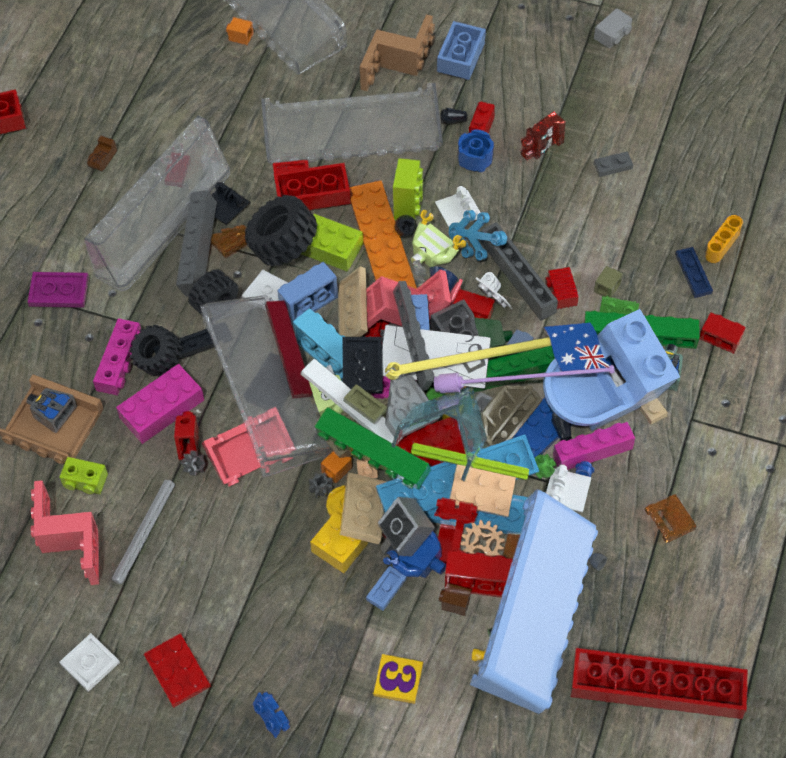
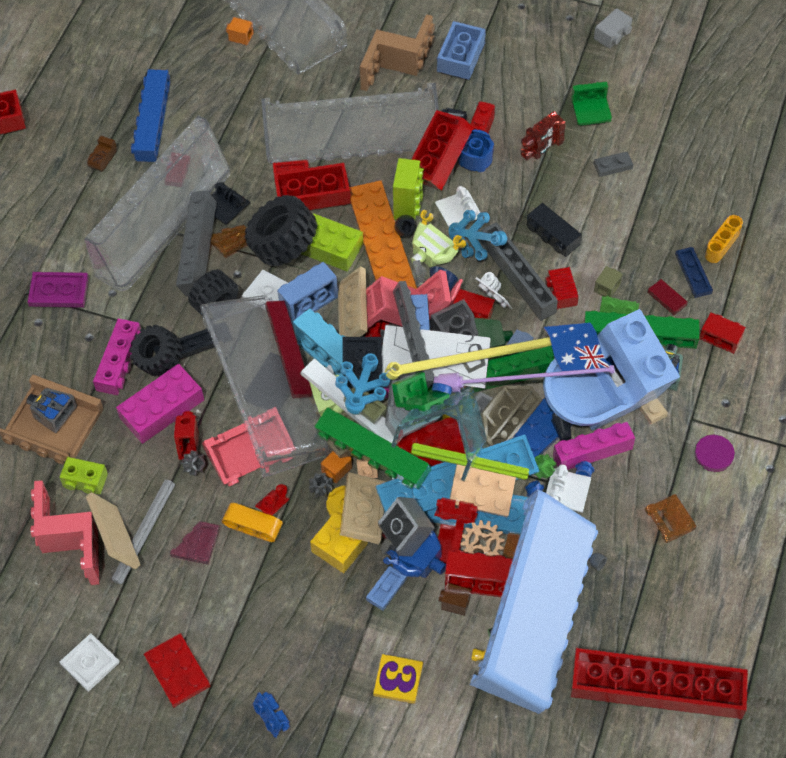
none -> tan tile [86,492,141,569]
none -> blue brick [131,69,170,162]
none -> clear pink wing [170,521,220,565]
none -> light orange beam [221,503,283,542]
none -> red hinge [255,484,290,516]
none -> dark azure plant [335,353,391,414]
none -> green bracket [391,372,450,411]
none -> red brick [411,110,474,191]
none -> blue tile [431,383,452,396]
none -> blue plate [525,480,544,497]
none -> black brick [526,203,582,257]
none -> green bracket [571,82,612,126]
none -> dark red tile [647,279,688,315]
none -> magenta tile [694,434,735,472]

